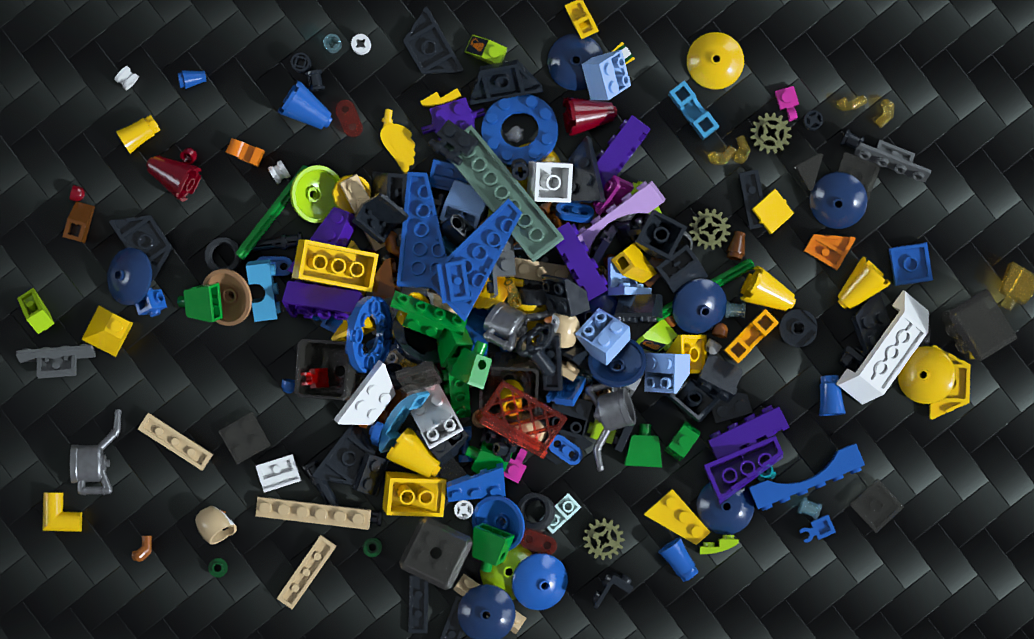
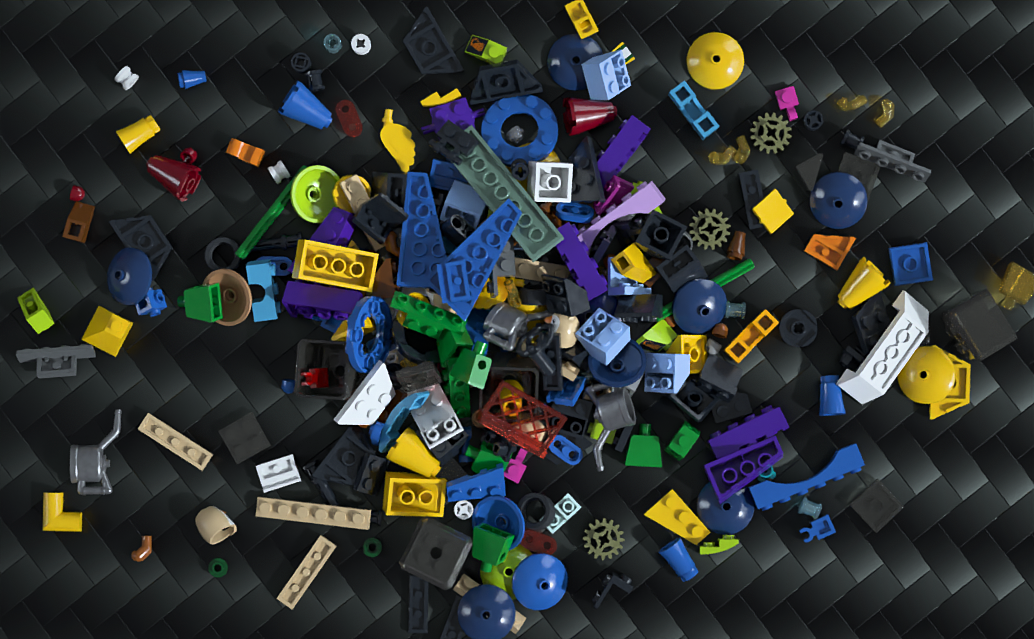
yellow cone [740,265,796,311] -> none

